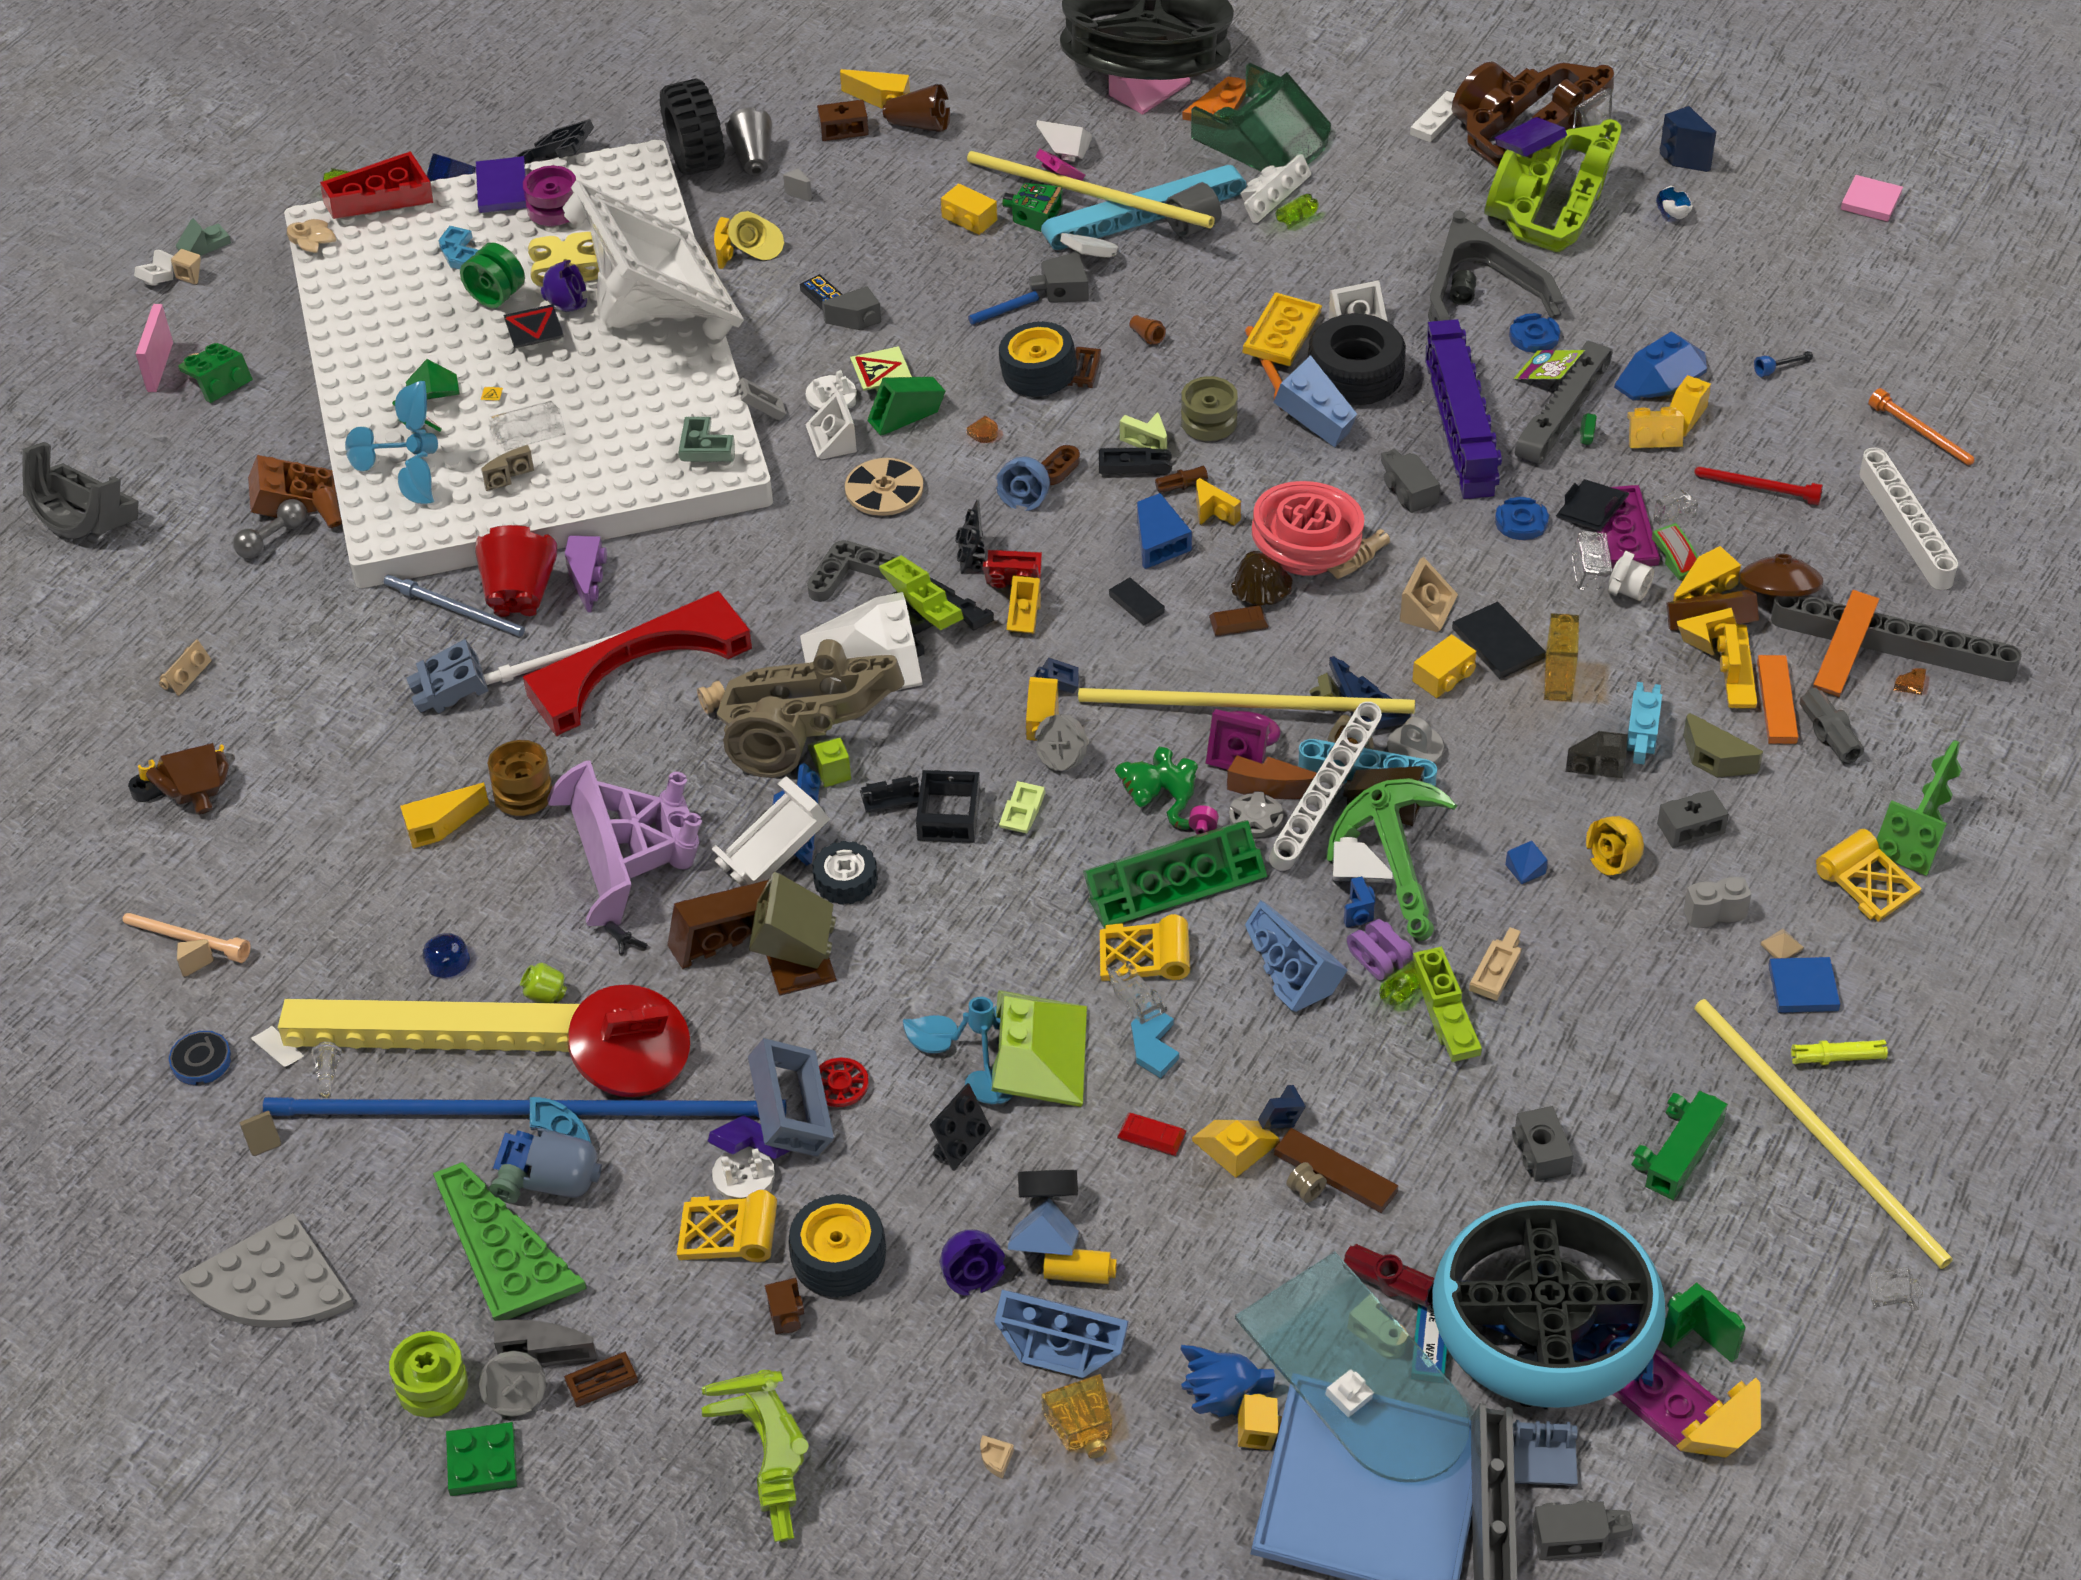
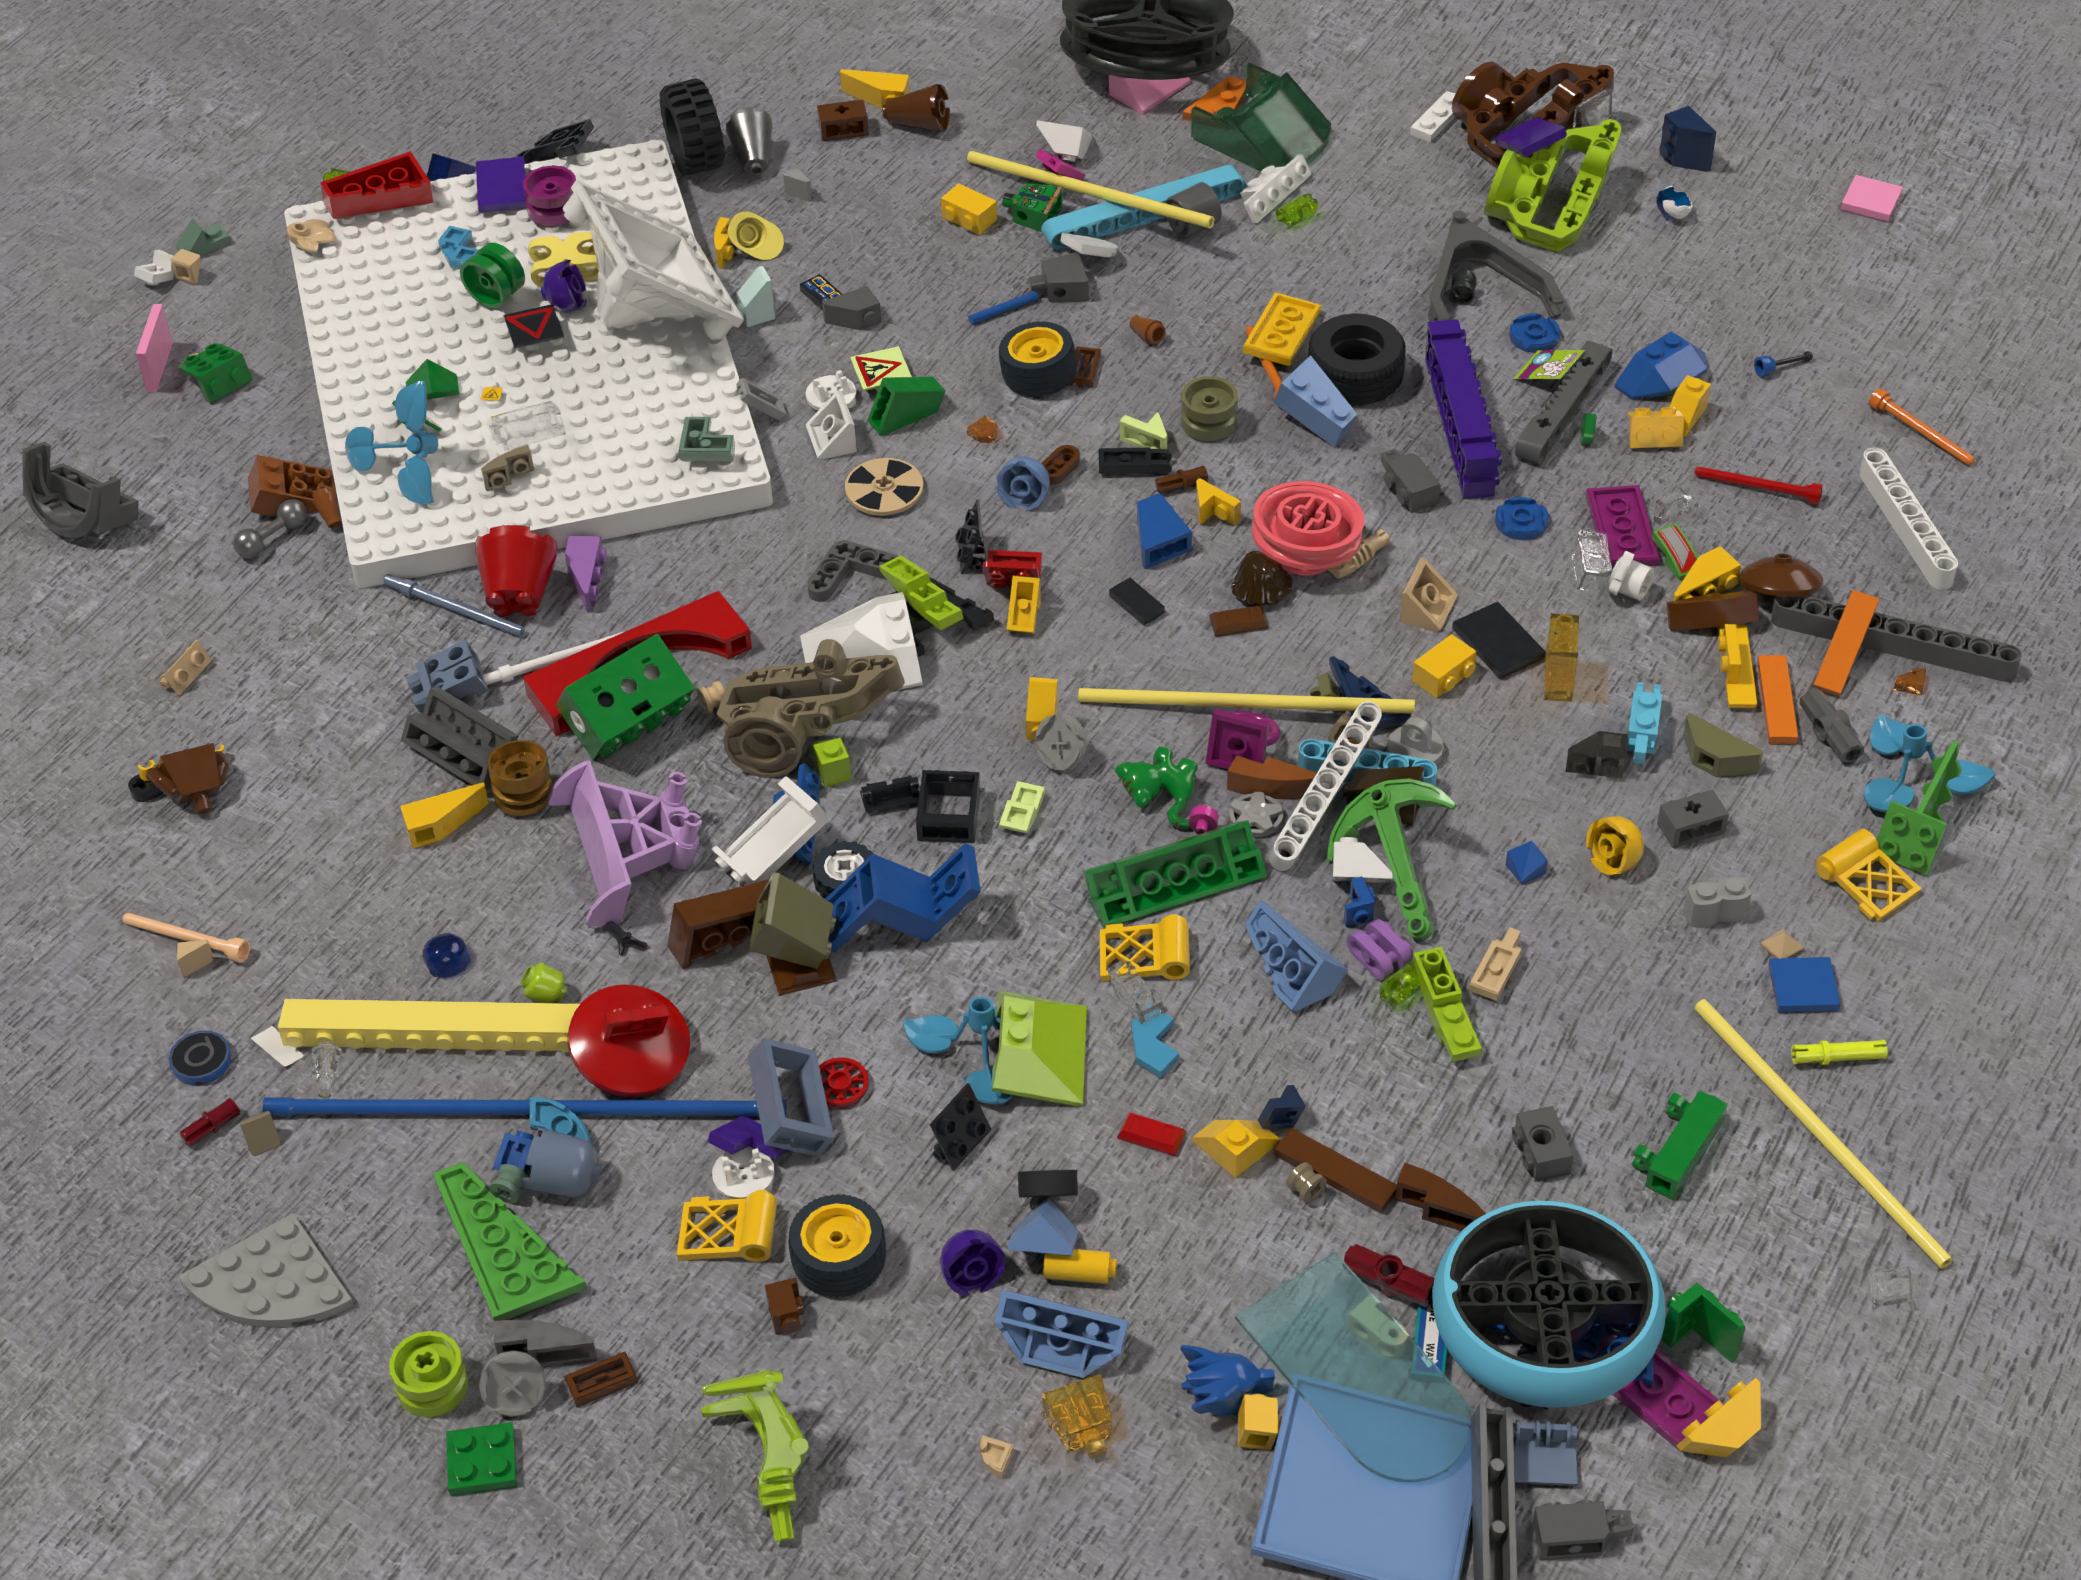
dark blue bracket [1034,657,1079,694] -> none
white tile [1325,1369,1374,1418] -> none
white slope [1329,280,1388,322] -> none
black piece [1556,479,1629,531] -> none
yellow slope [1677,608,1739,656] -> none
none -> dark red axle [179,1098,240,1146]
none -> dark grey brick [401,687,519,789]
none -> green piece [555,633,695,760]
none -> light aqua slope [735,266,775,327]
none -> blue bracket [825,843,981,952]
none -> reddish brown slope [1395,1163,1486,1231]
none -> dark azure plant [1864,713,1996,813]

